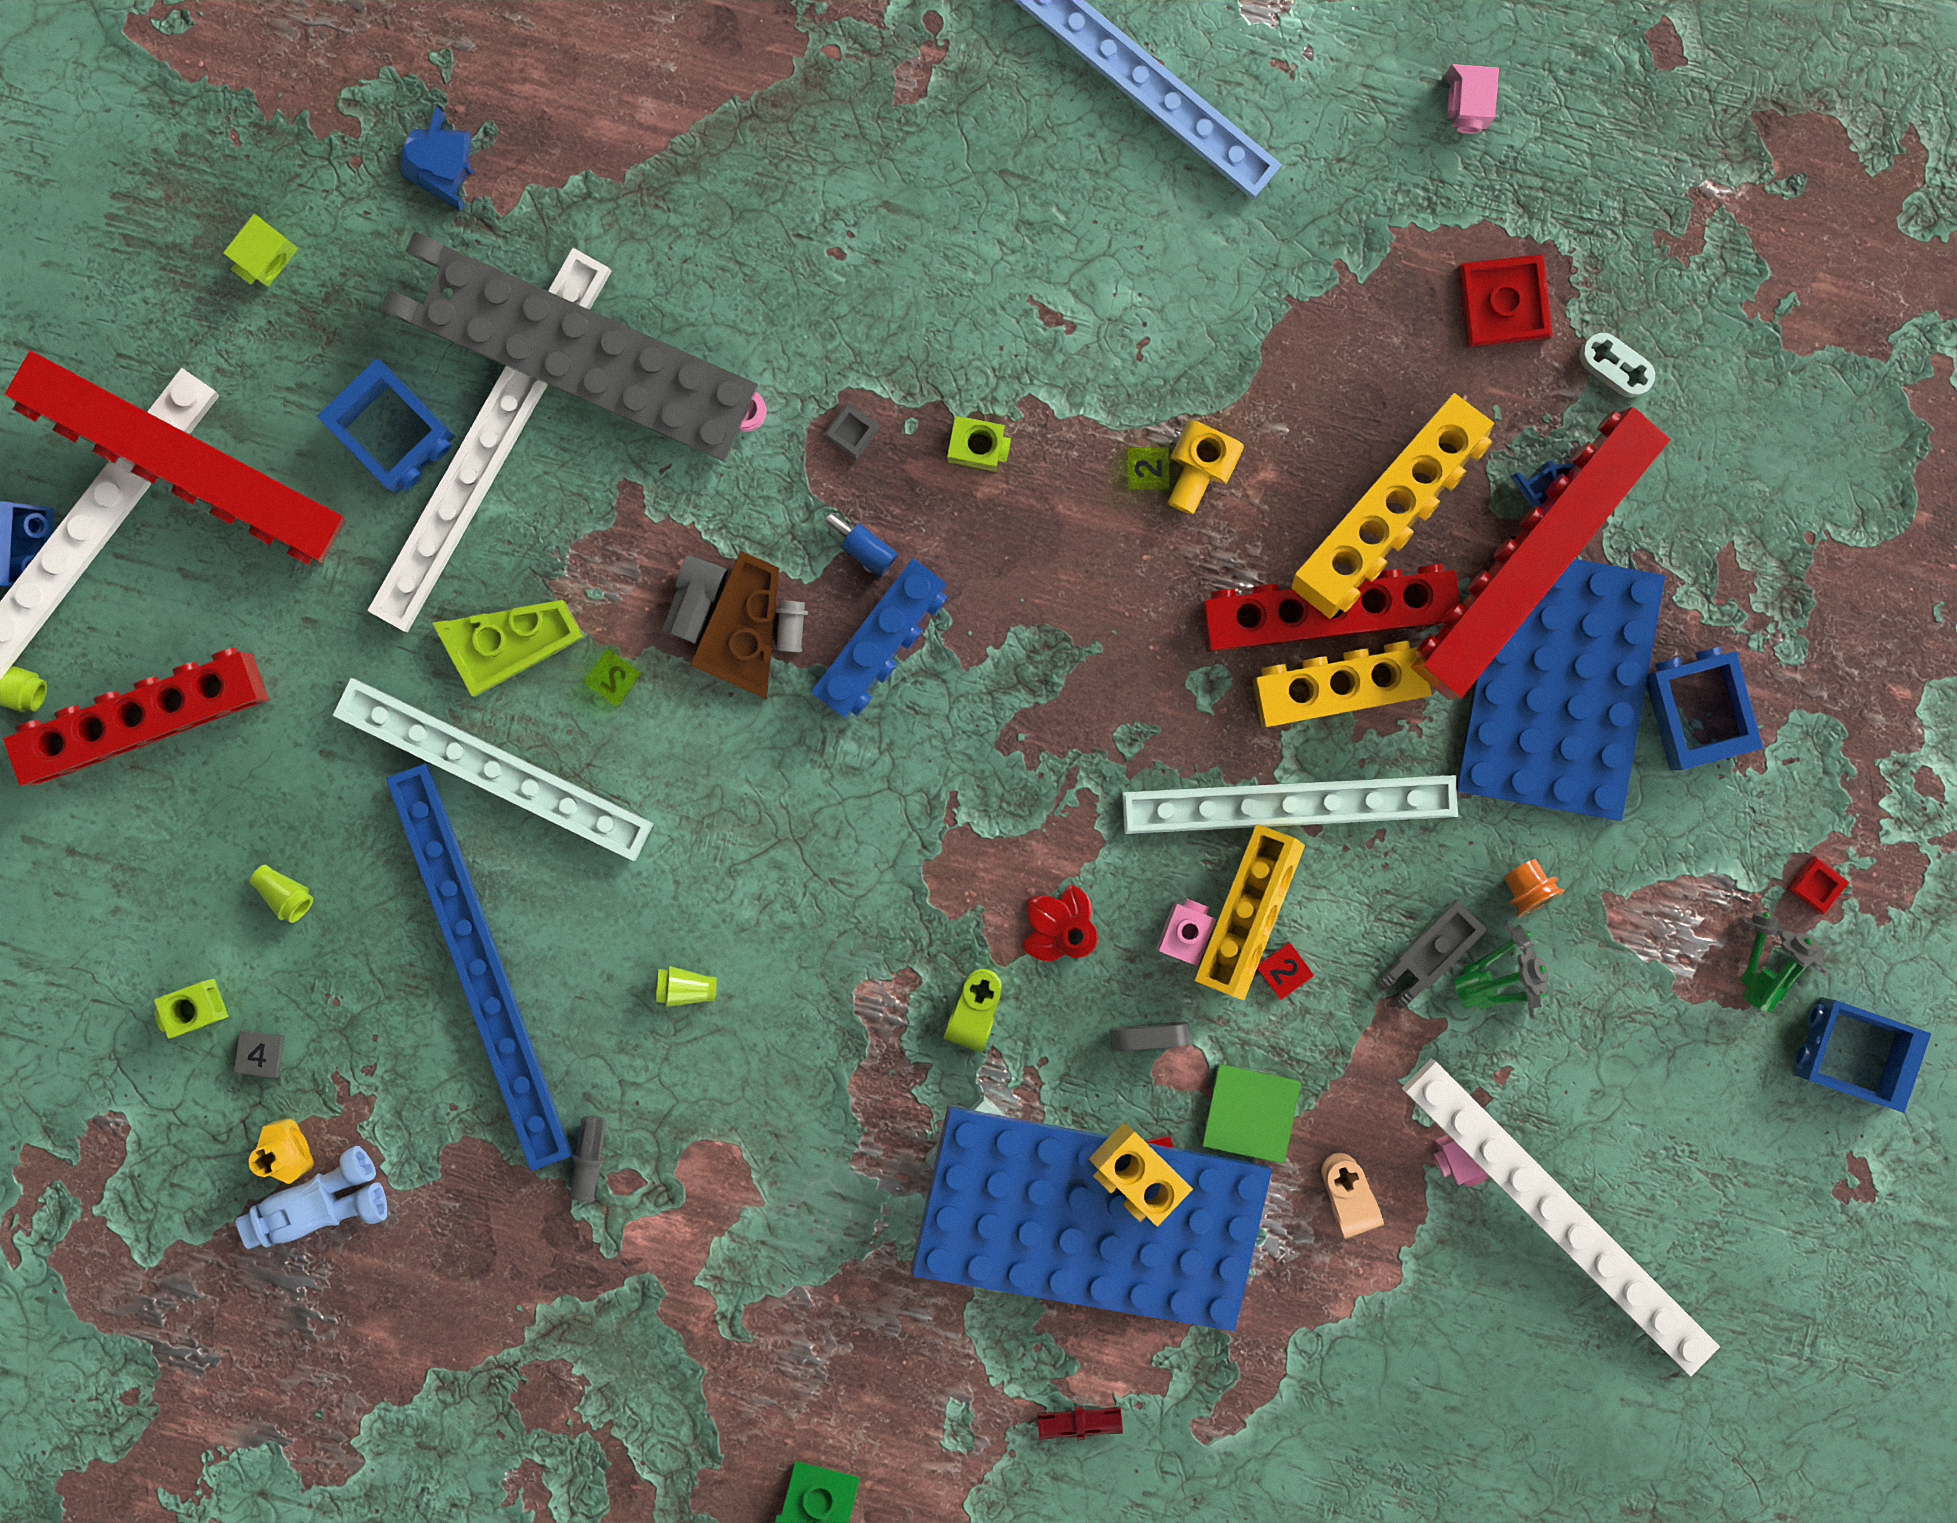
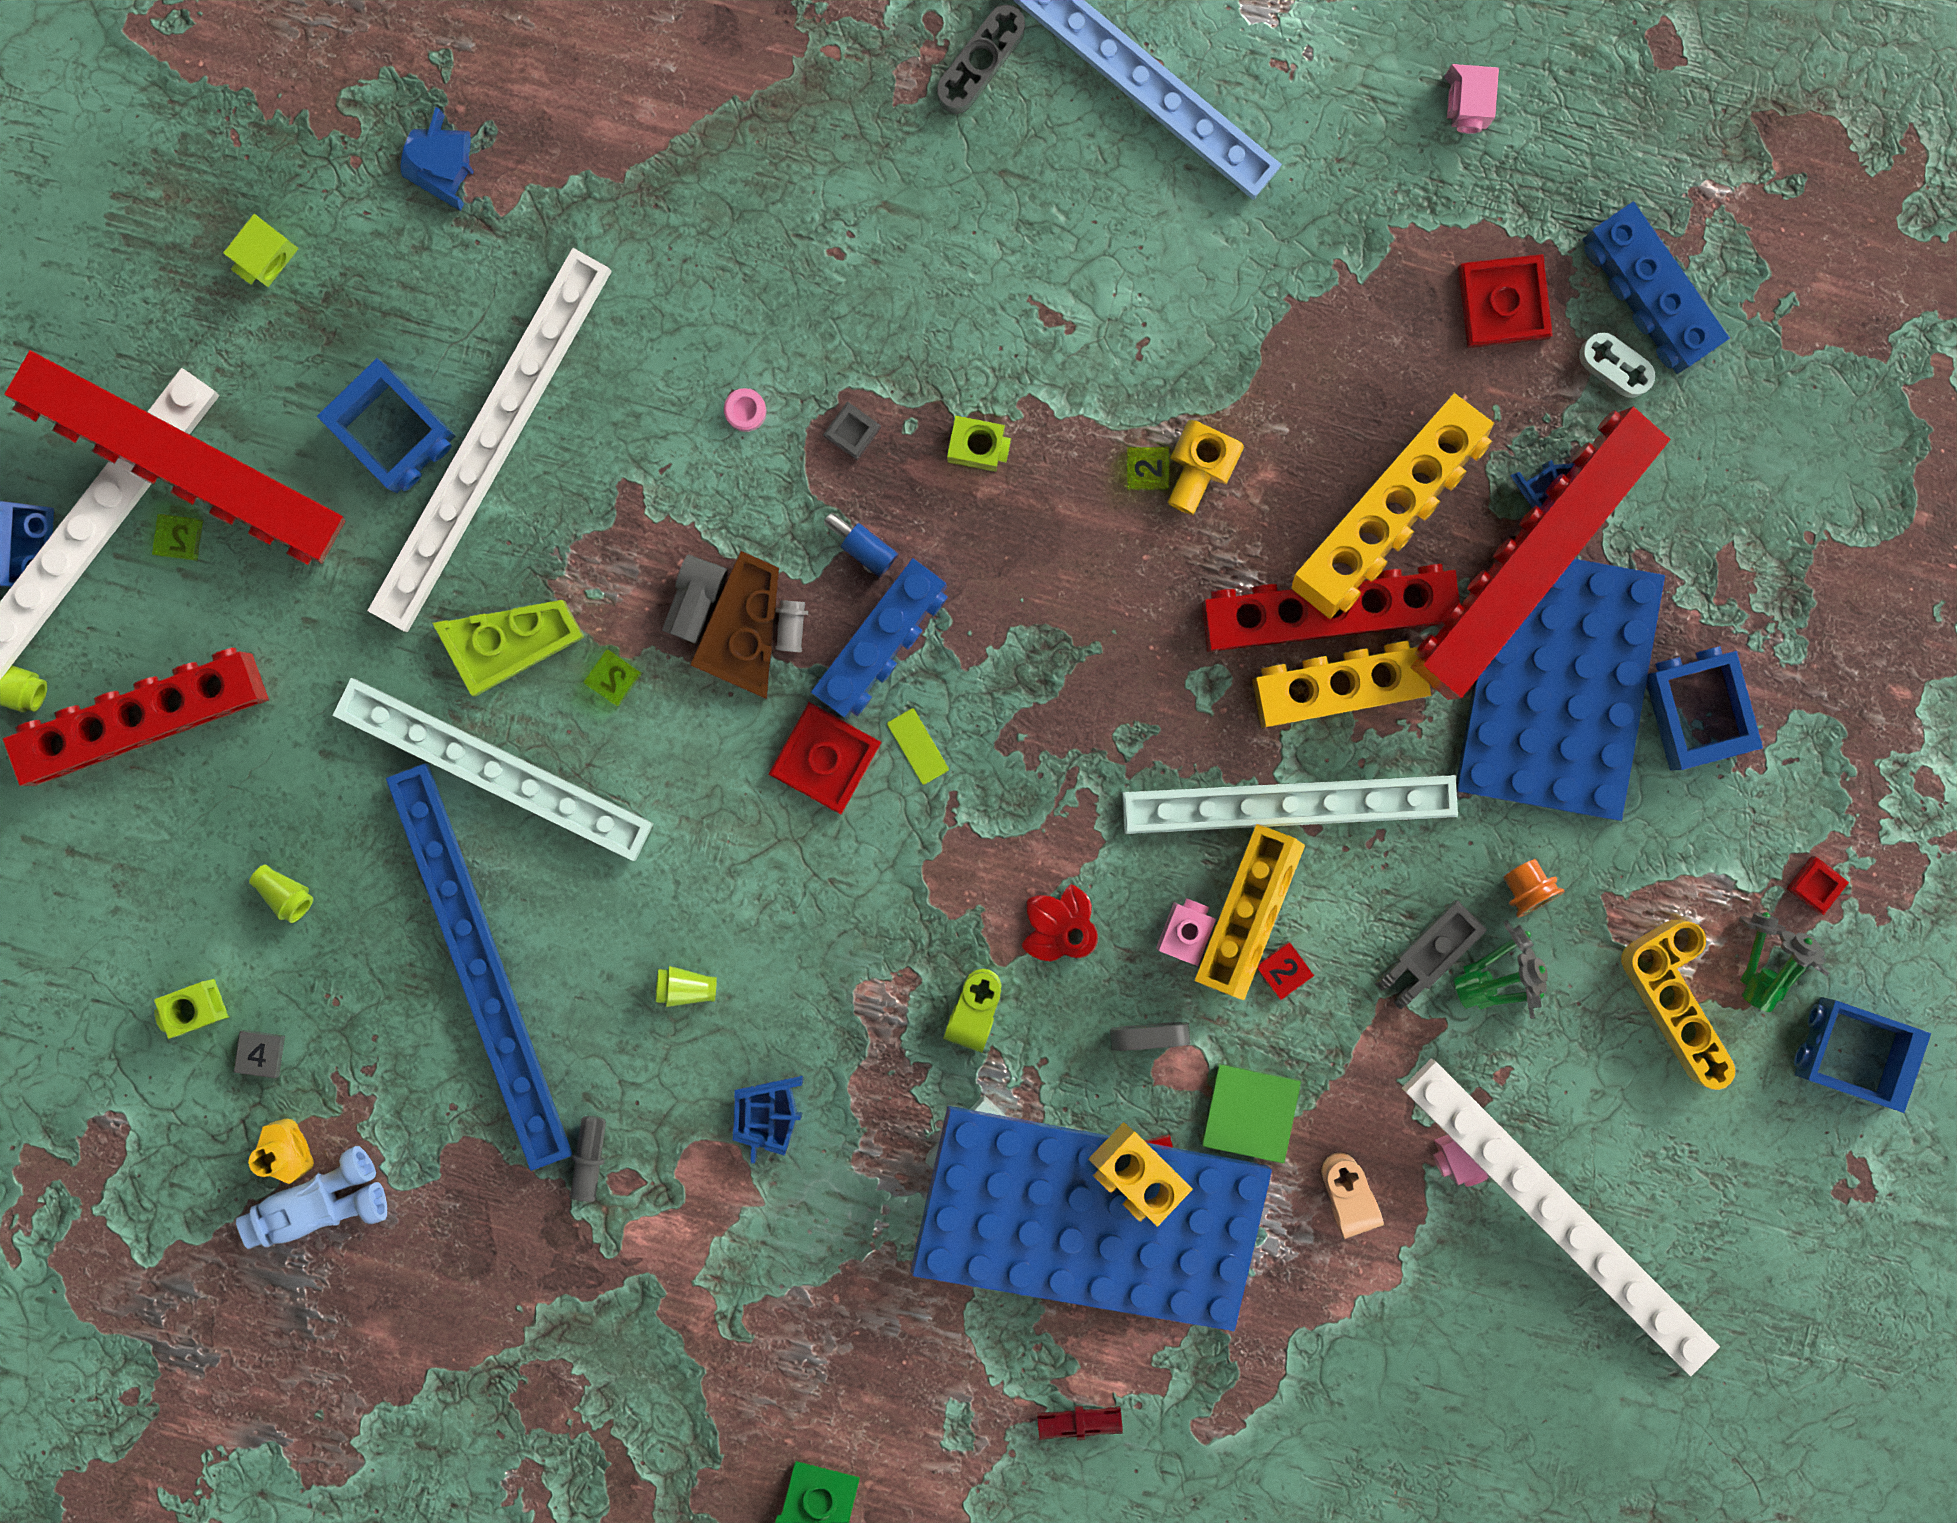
dark grey hinge [380,232,759,462] -> none
none -> clear neon green tile [152,514,203,561]
none -> blue piece [733,1076,804,1163]
none -> red tile [768,702,882,815]
none -> lime sticker [887,708,949,785]
none -> dark grey beam [937,5,1025,114]
none -> blue brick [1582,201,1730,374]
none -> yellow beam [1621,920,1735,1090]

